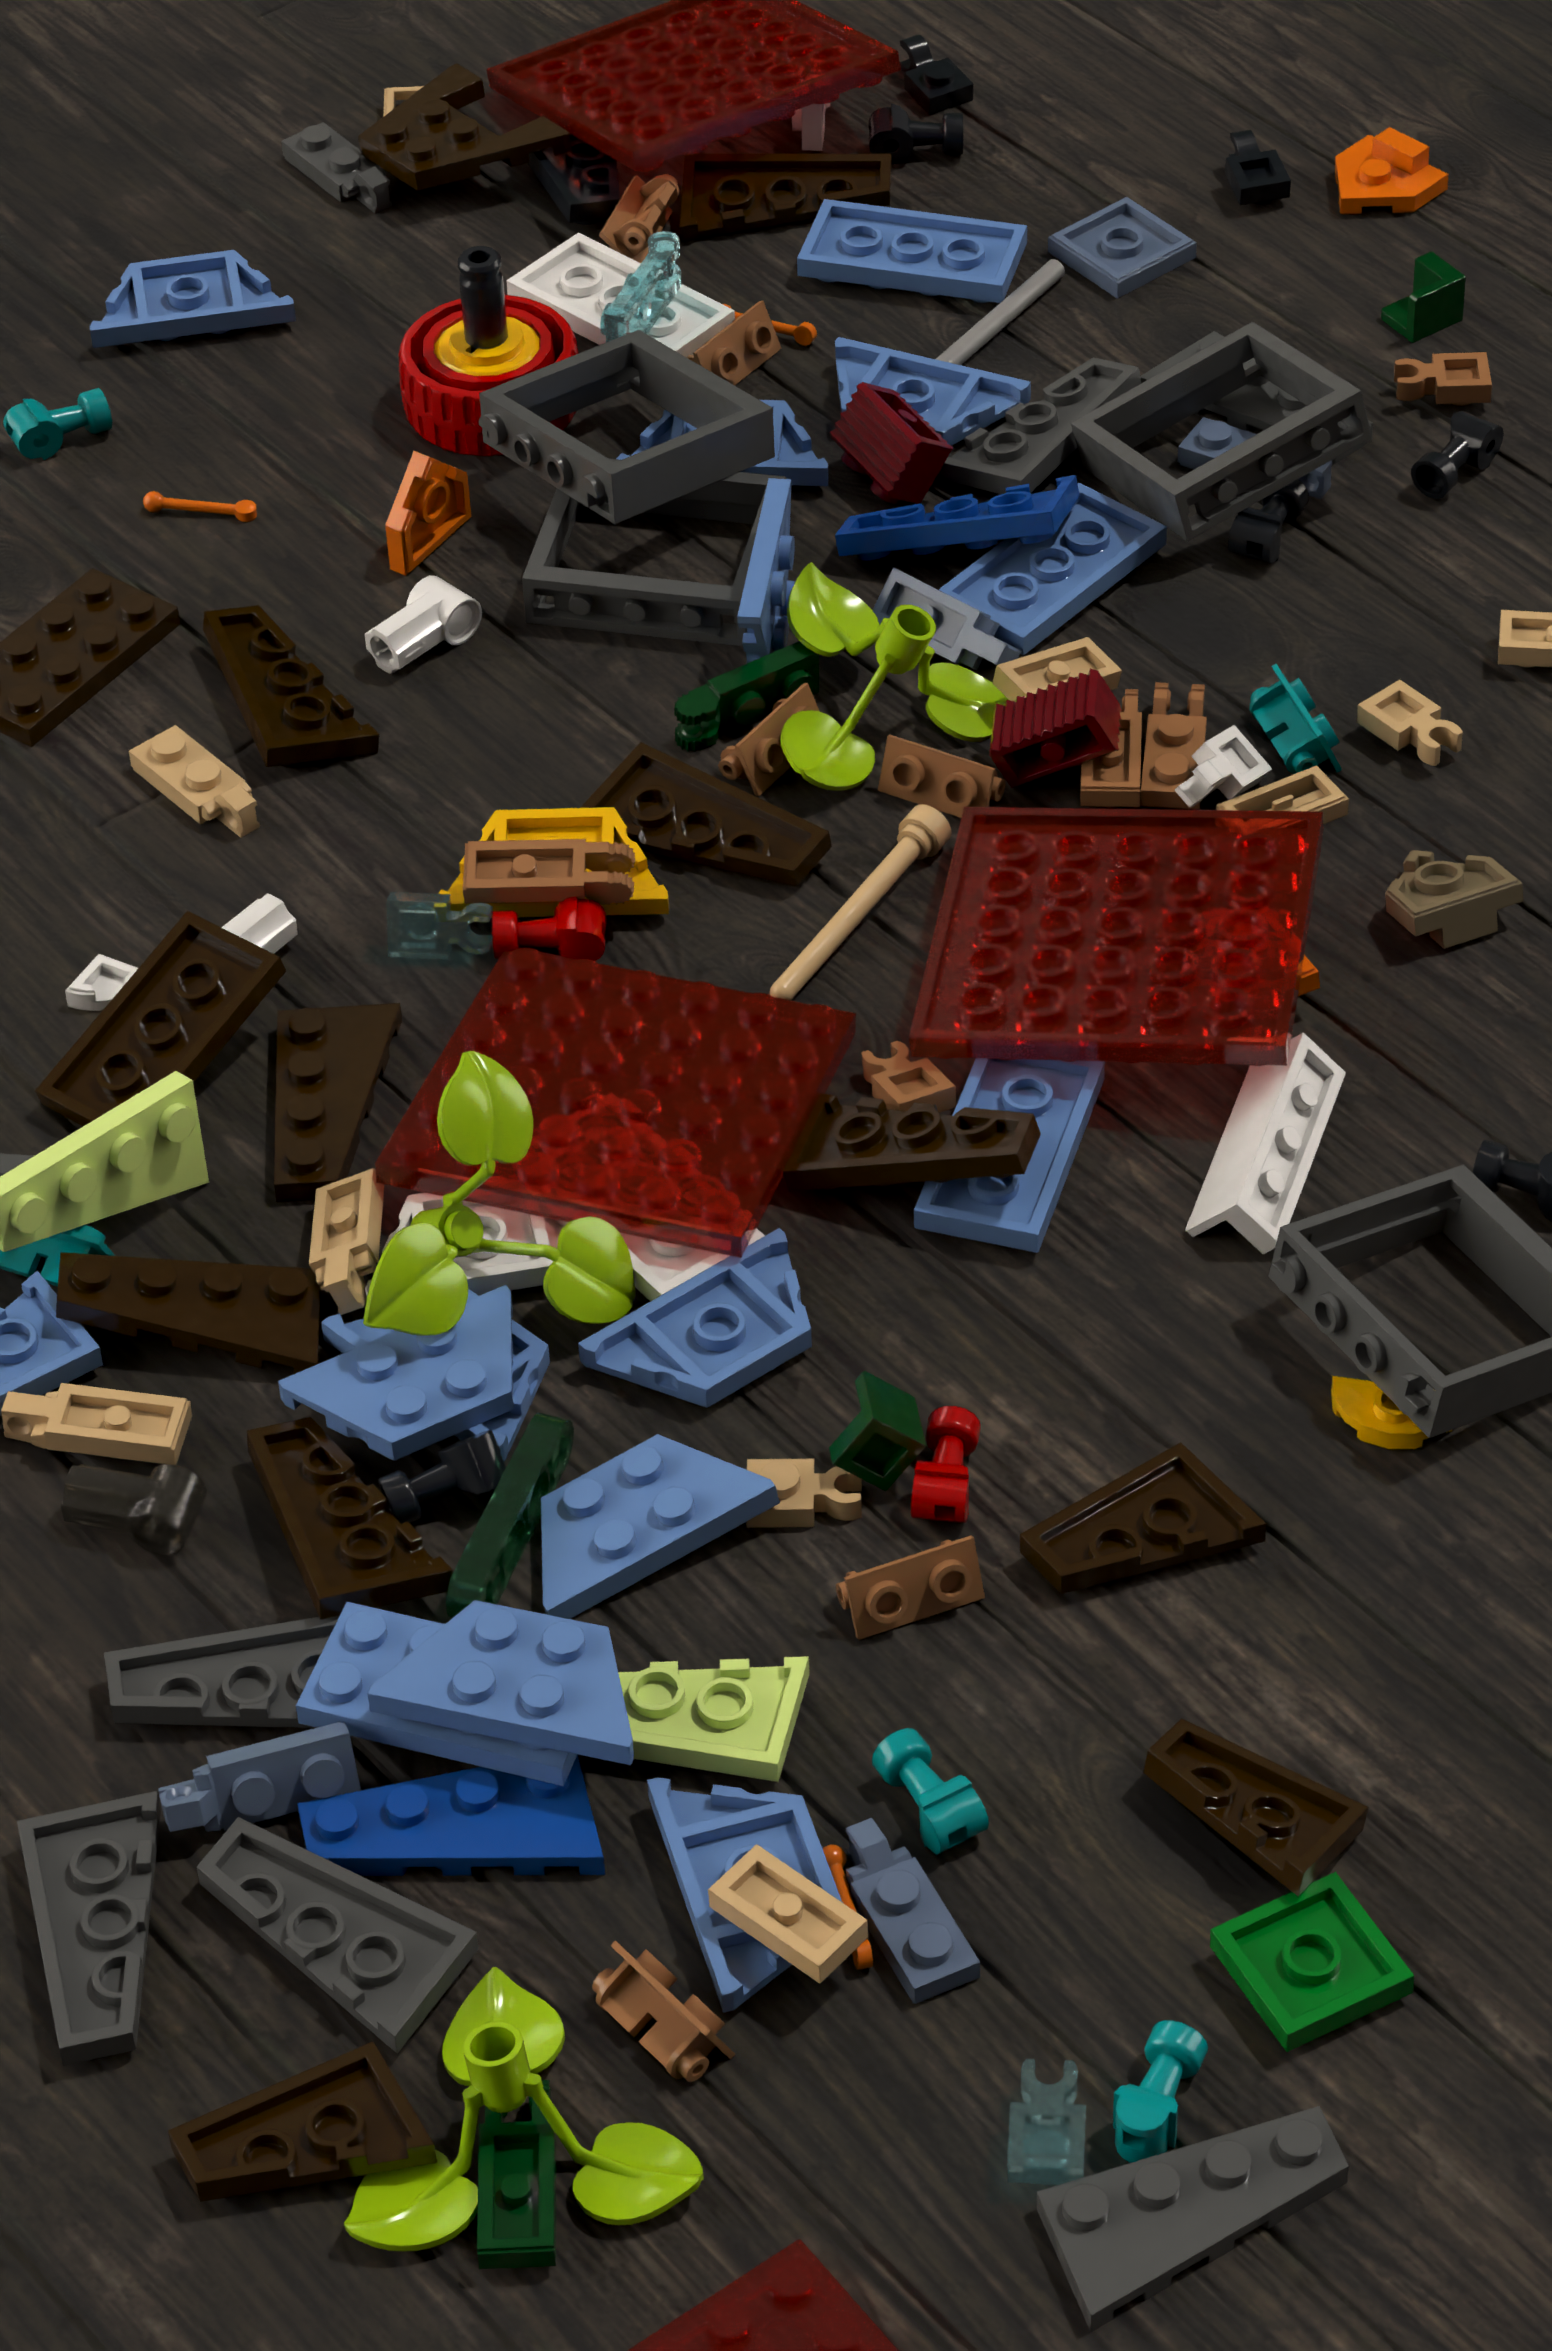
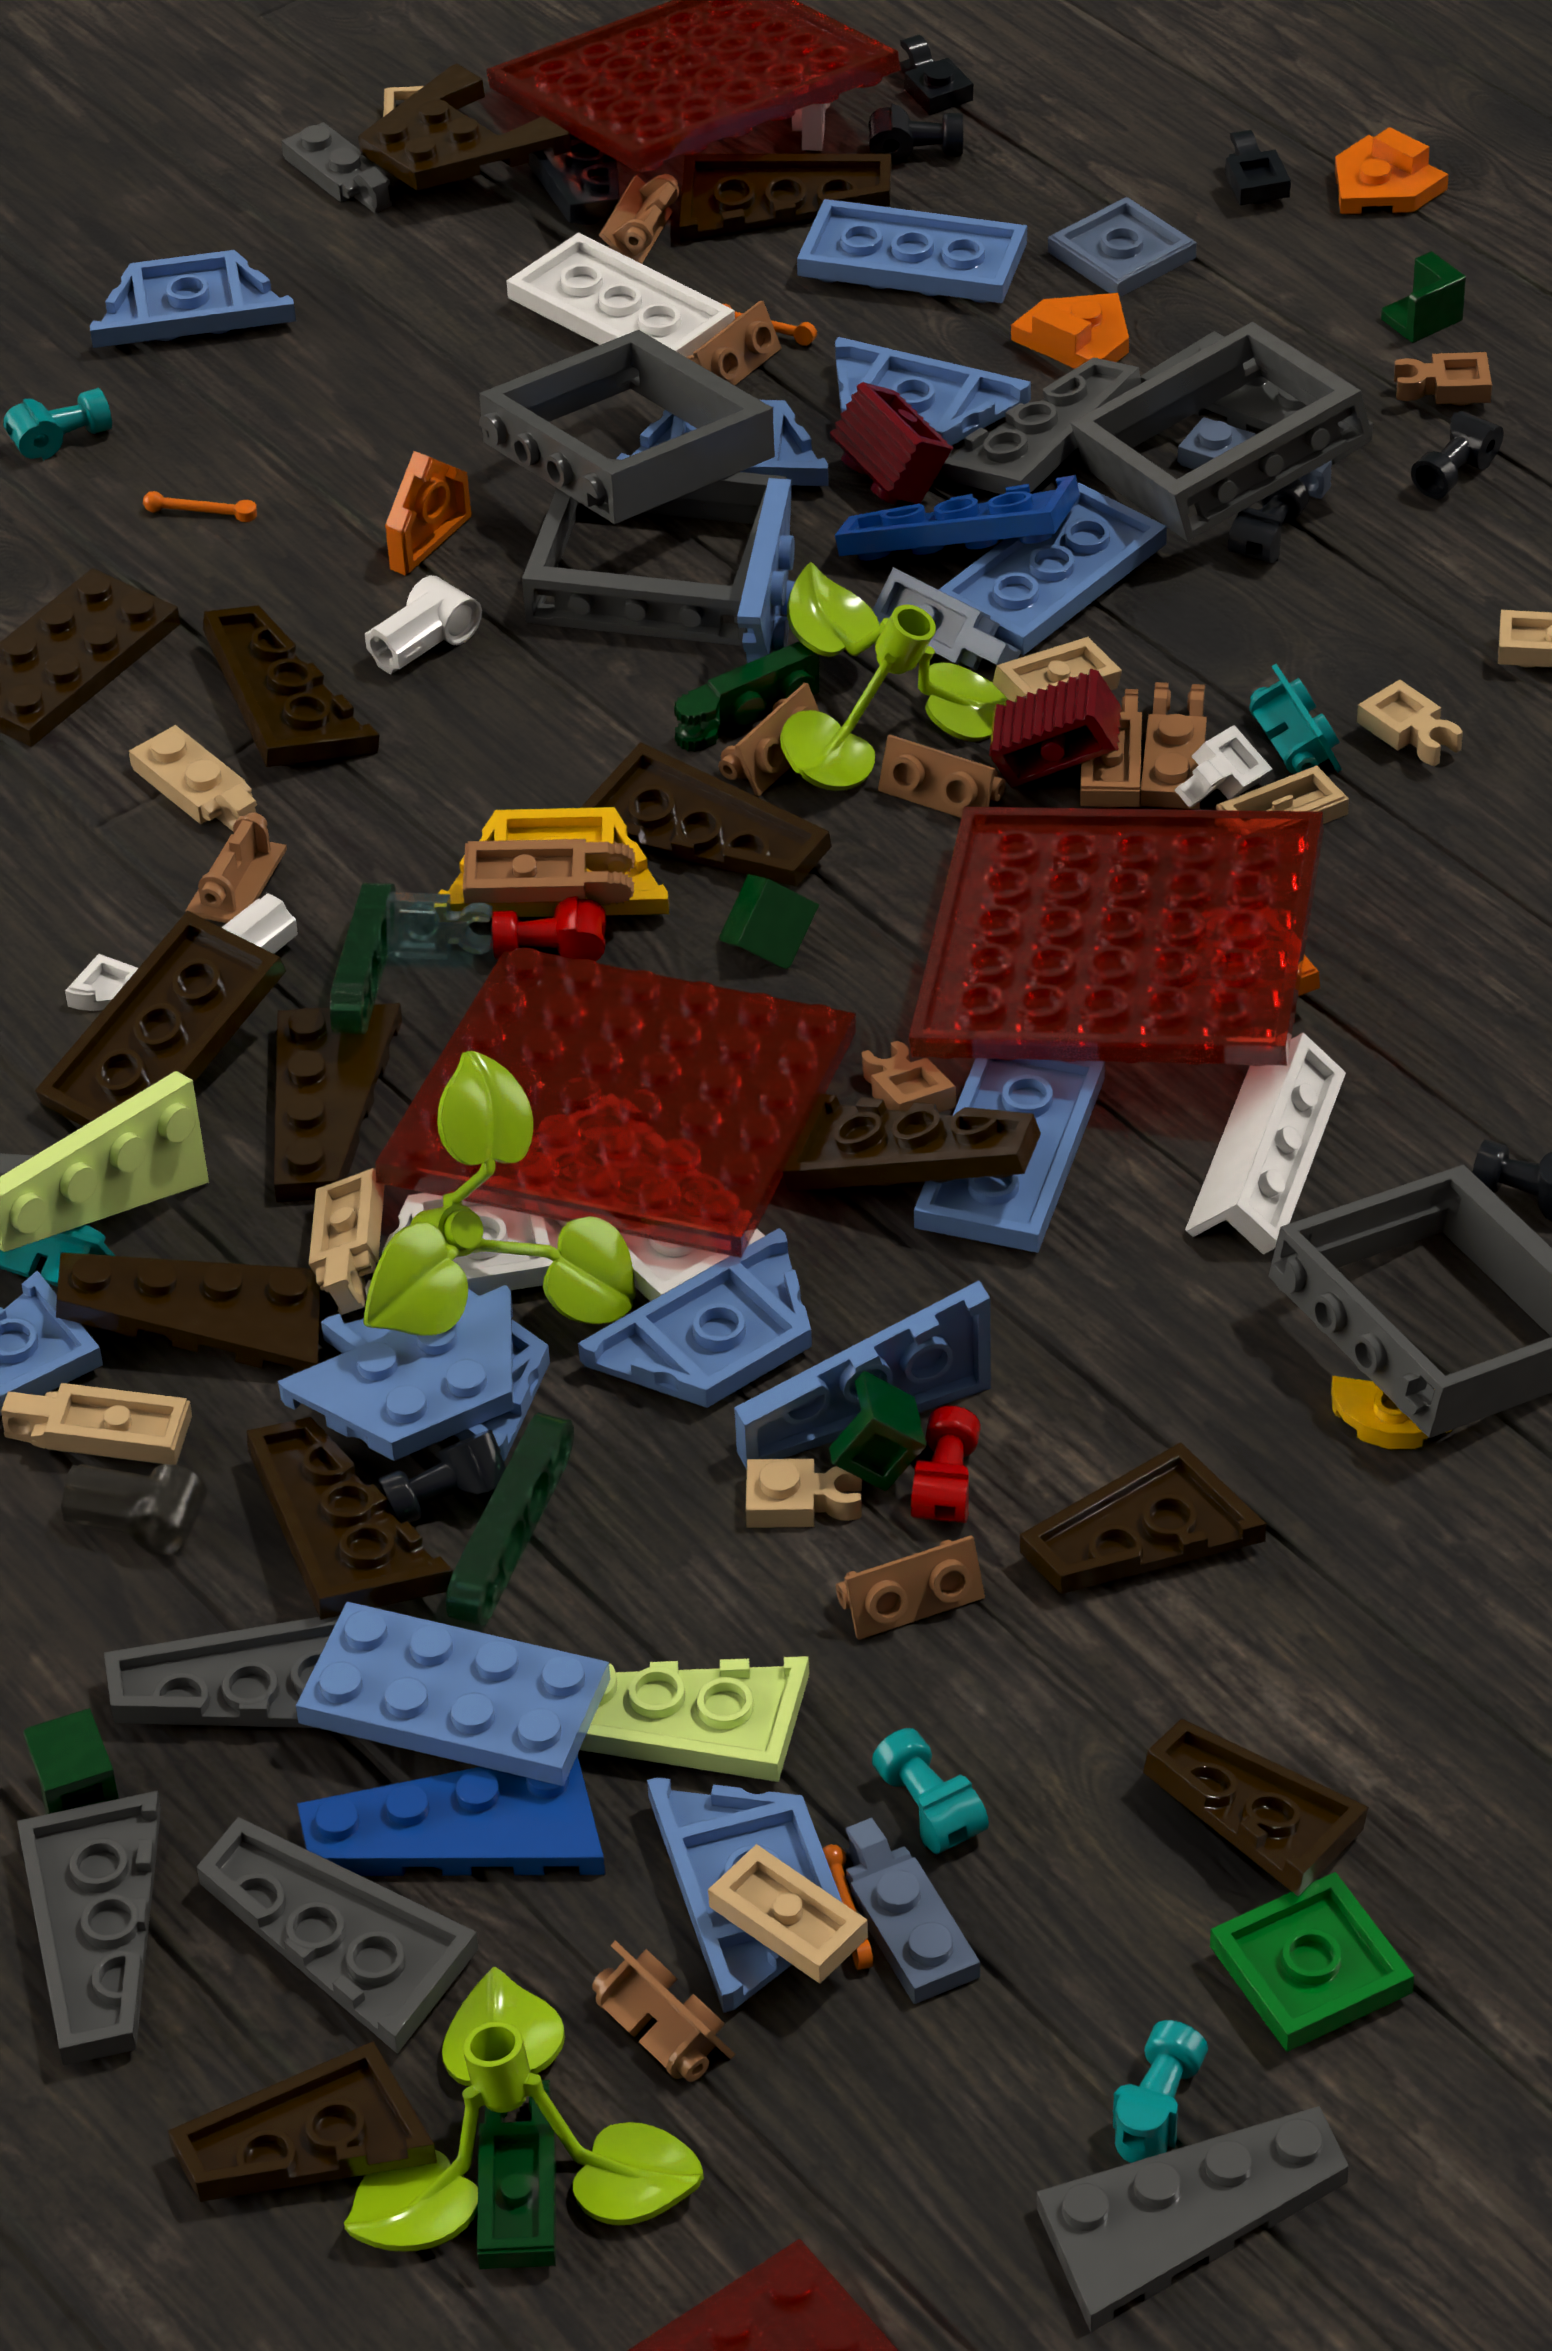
sand blue hinge [158,1722,361,1832] -> none
medium blue wing [367,1600,634,1765] -> none
red wheel [399,246,578,456] -> none
medium blue wing [541,1434,780,1619] -> none
clear light blue plate [600,231,682,342] -> none
tan piece [770,804,952,1005] -> none
light grey bar [936,259,1065,365] -> none
clear light blue plate [1007,2059,1086,2185] -> none
dark tan plate [1385,850,1523,949] -> none
none -> dark green panel [23,1708,119,1814]
none -> medium nougat hinge [185,812,287,923]
none -> clear green beam [330,883,397,1034]
none -> dark green panel [719,874,819,969]
none -> medium blue wing [734,1280,991,1469]
none -> orange plate [1011,293,1129,369]

